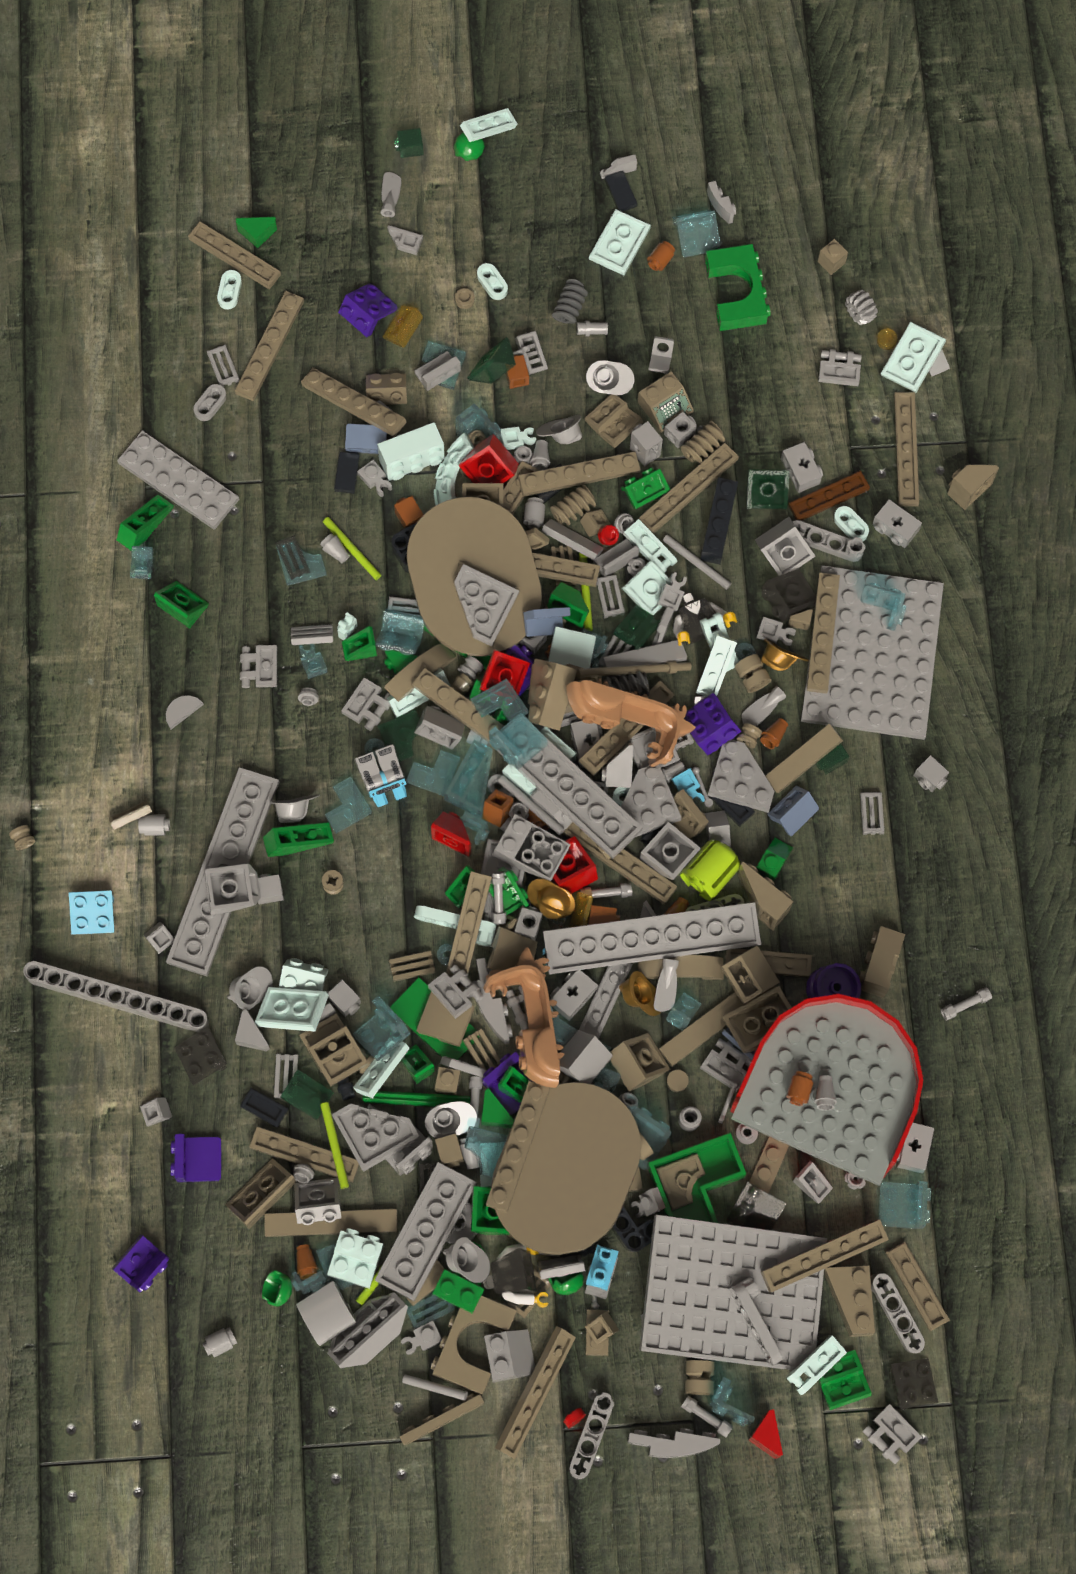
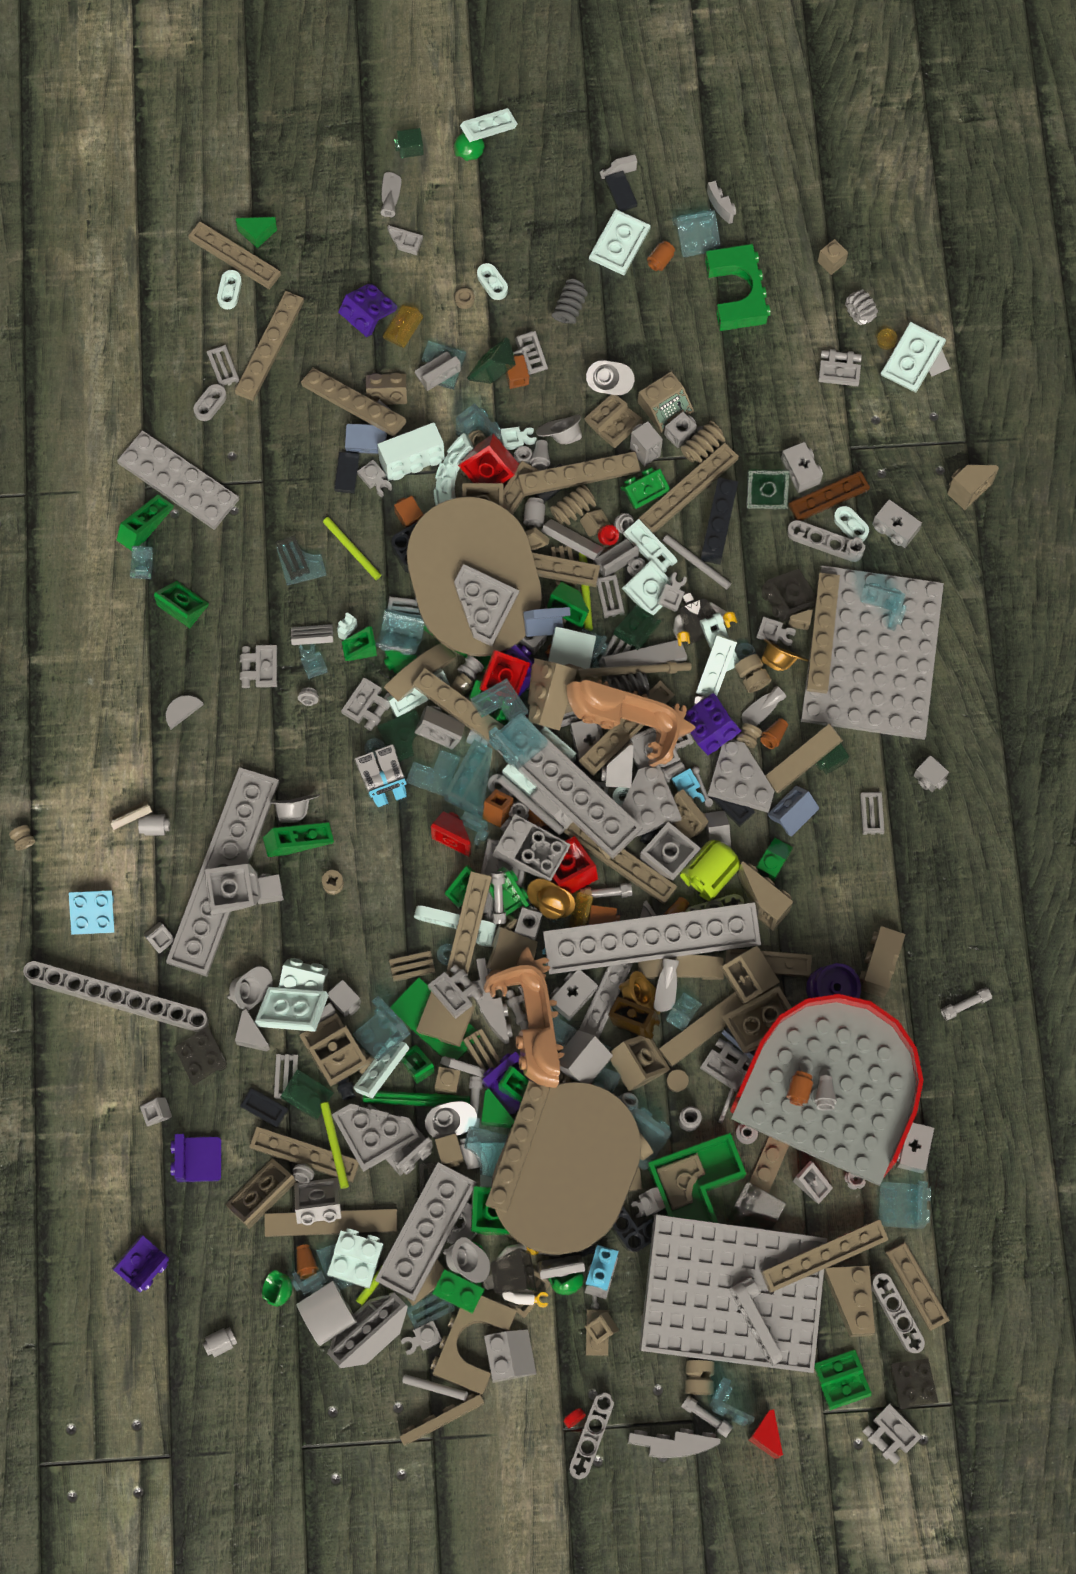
light grey cone [320,533,350,564] -> none
clear light blue tile [325,777,372,834] -> none
dark tan plate [495,1326,576,1459] -> none
light grey pin [577,320,608,337] -> none
light grey bracket [649,336,674,373] -> none
light grey tile [652,607,674,646] -> none
light grey slope [755,517,815,579] -> none
light aqua plate [786,1335,847,1395] -> none
dark tan tile [894,392,919,506] -> none
none -> dark brown brick [608,997,661,1040]

